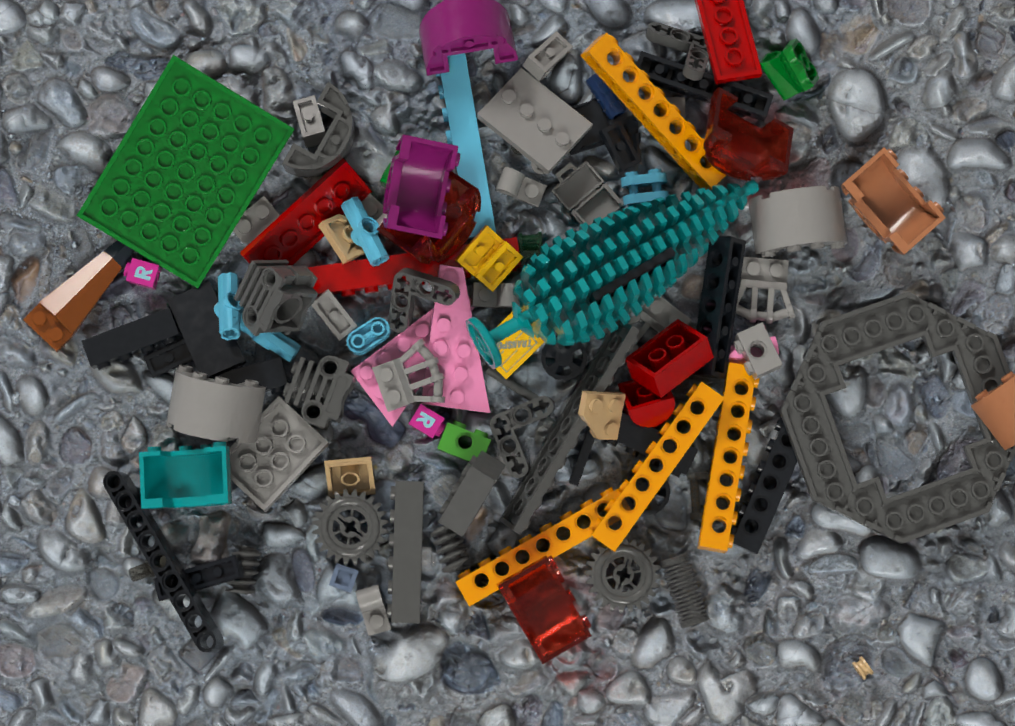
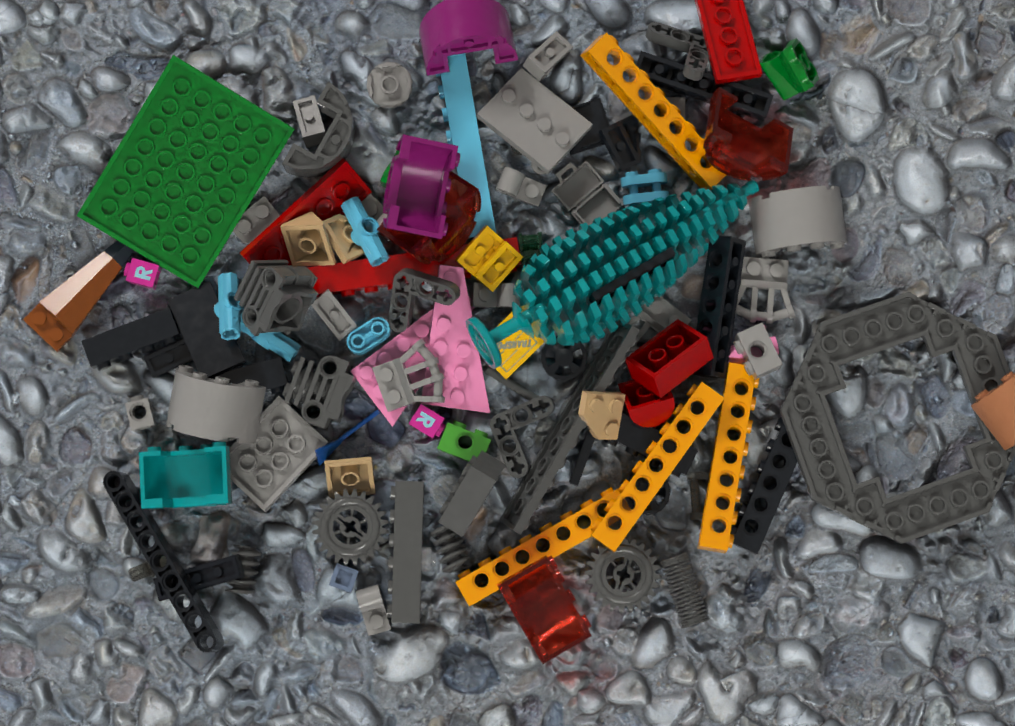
dark blue axle [585,74,628,121] -> none
nougat cylinder [841,147,946,255] -> none
tan bush [852,656,874,680] -> none
none -> light grey brick [125,395,157,432]
none -> tan slope [280,211,336,266]
none -> blue piece [315,410,380,466]
none -> light grey tile [366,62,413,109]

